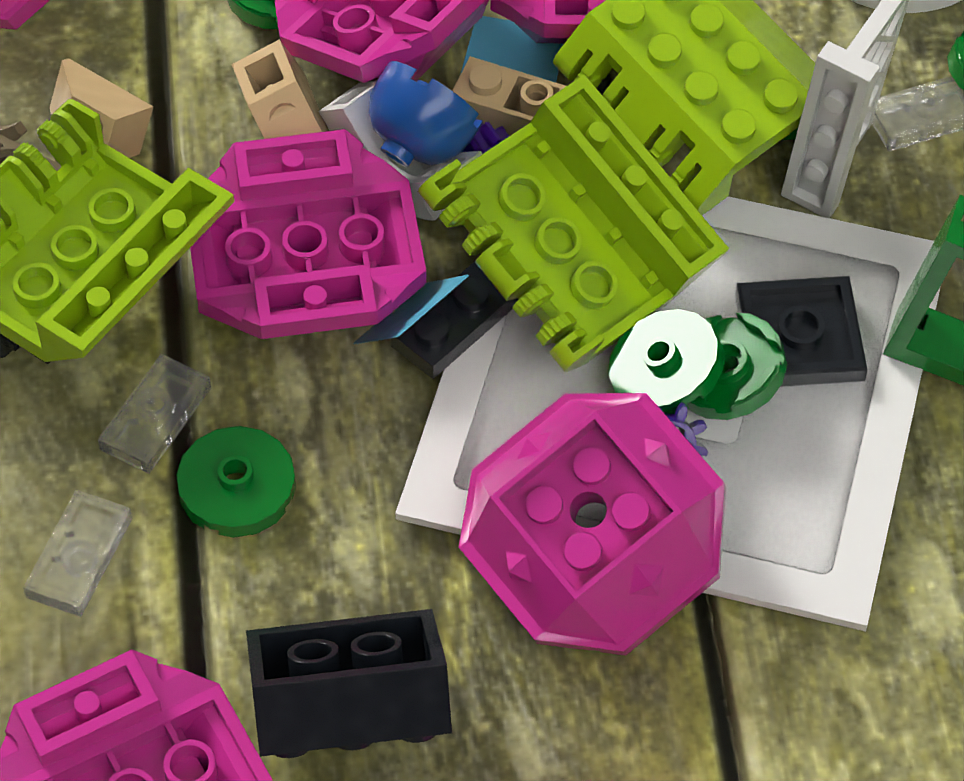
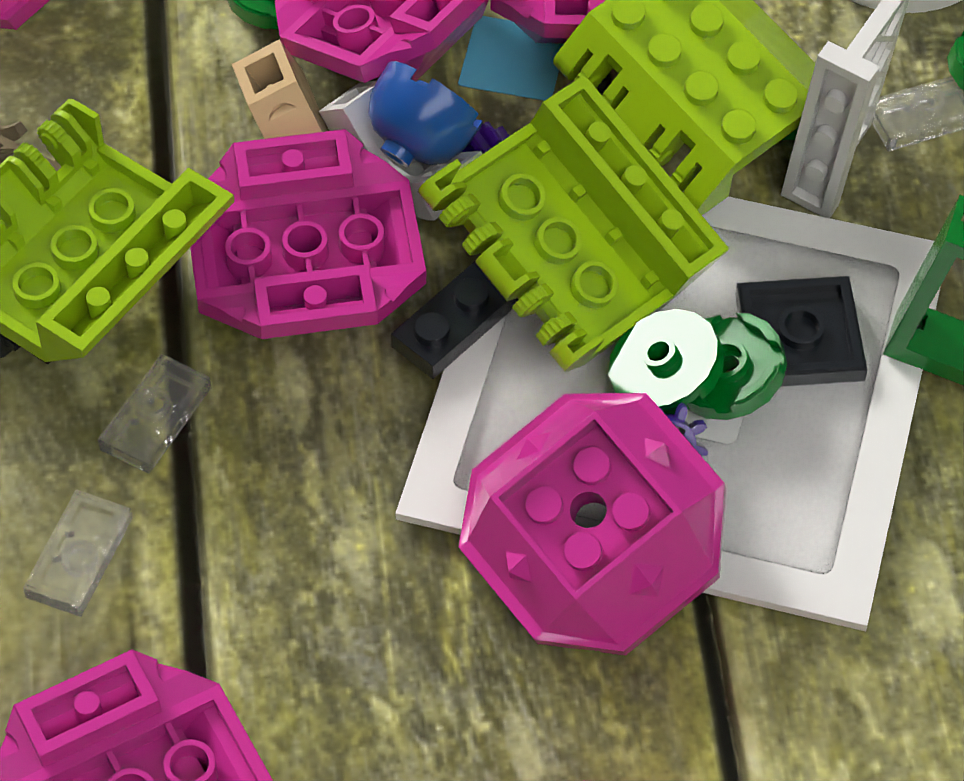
tan slope [50,58,154,158] -> none
green plate [176,426,296,538] -> none
black brick [246,609,452,758] -> none
medium azure sticker [354,275,469,344] -> none
tan slope [452,56,566,136] -> none

